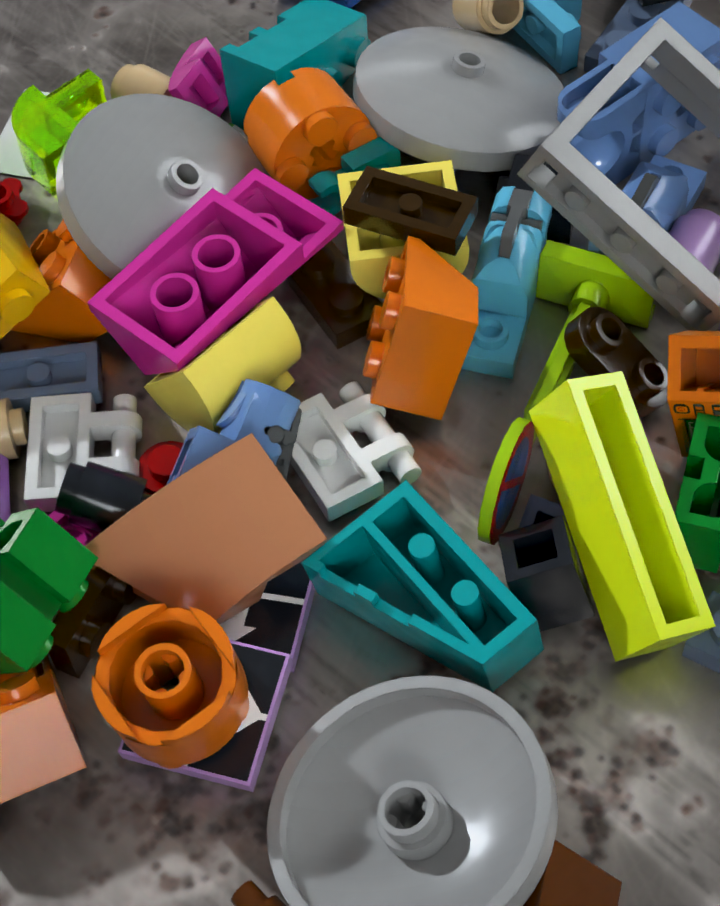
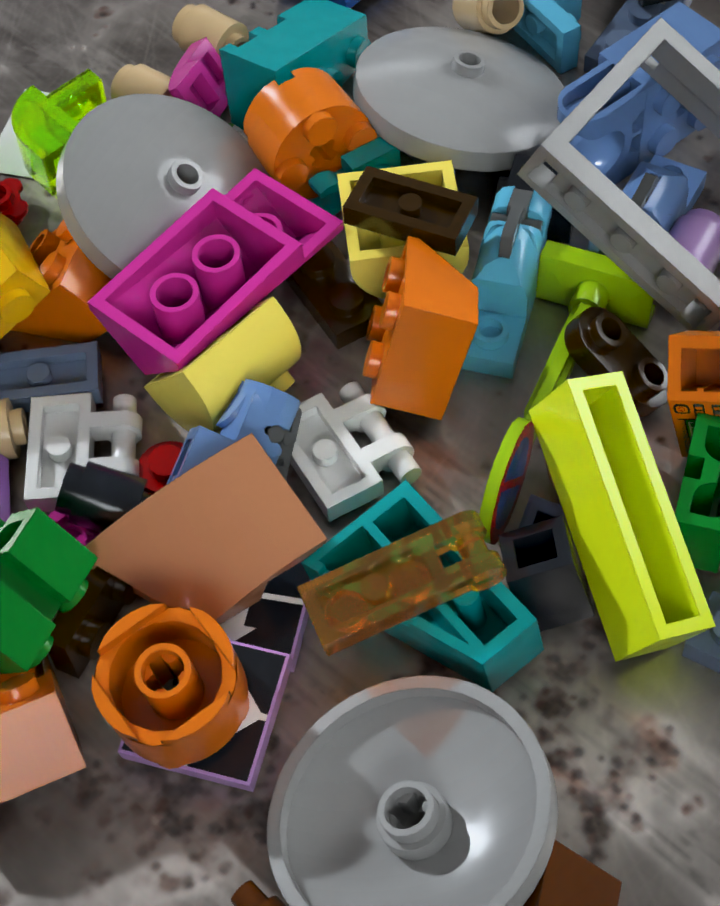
none -> tan brick [172,4,249,56]
none -> clear orange plate [297,510,507,656]

